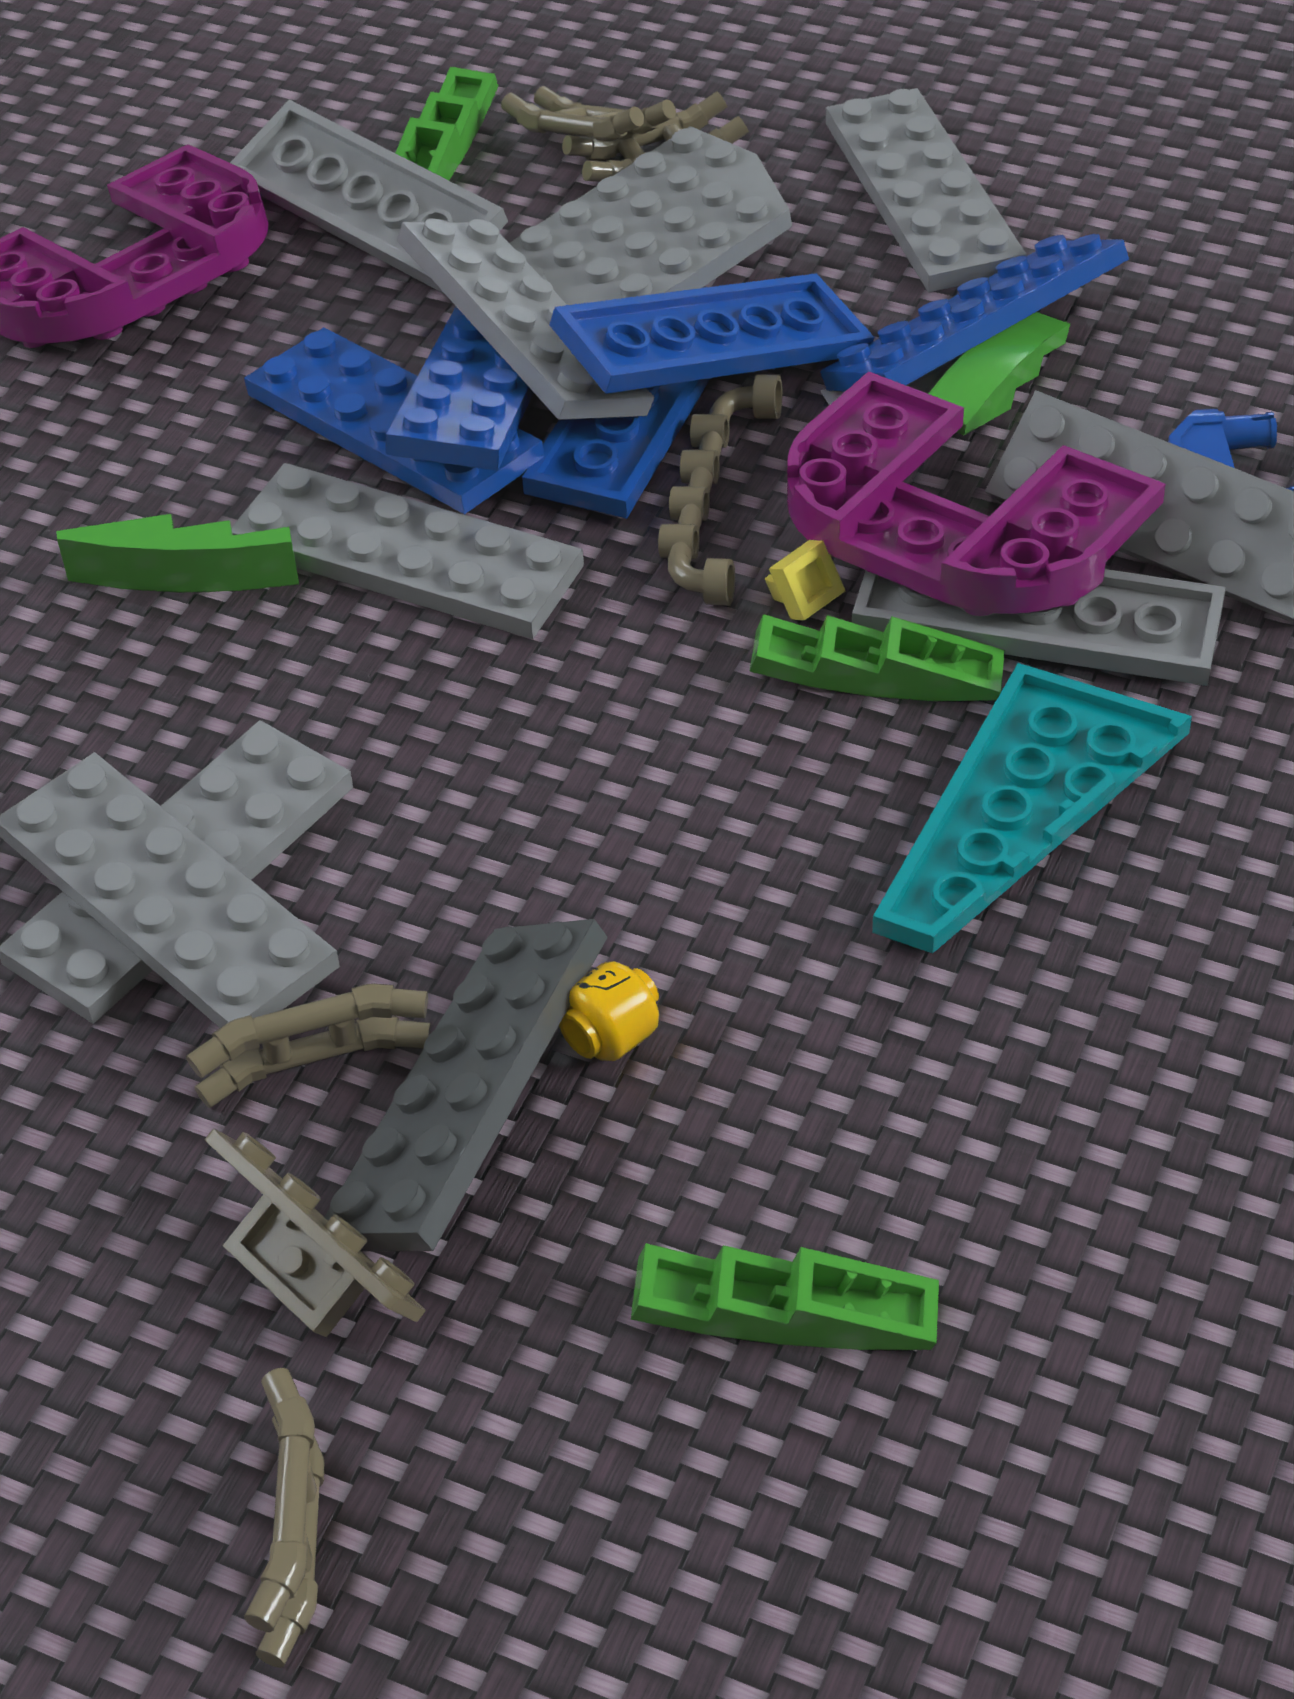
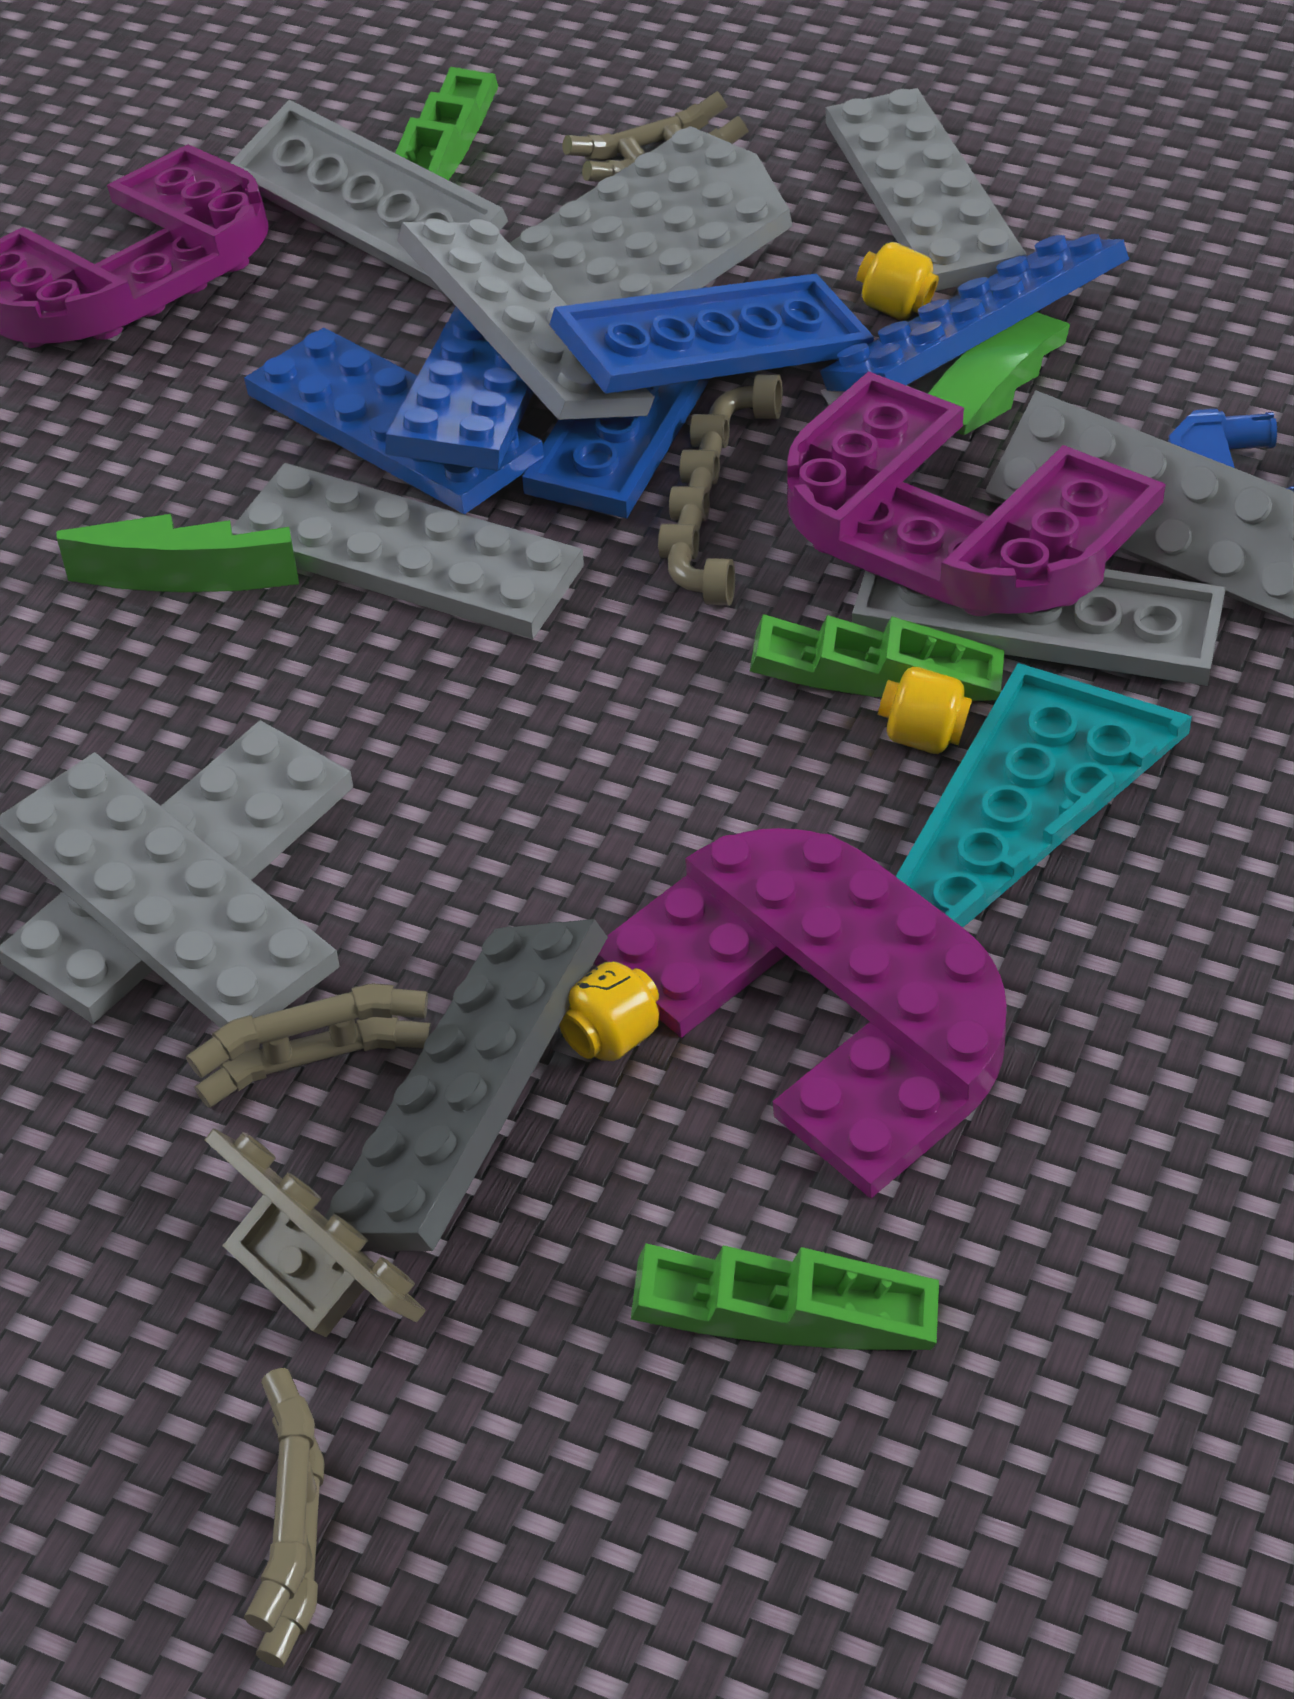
dark tan piece [501,86,676,141] -> none
light yellow tile [765,540,845,620] -> none
none -> magenta plate [593,828,1007,1199]
none -> yellow head [856,242,939,321]
none -> yellow head [877,667,973,754]

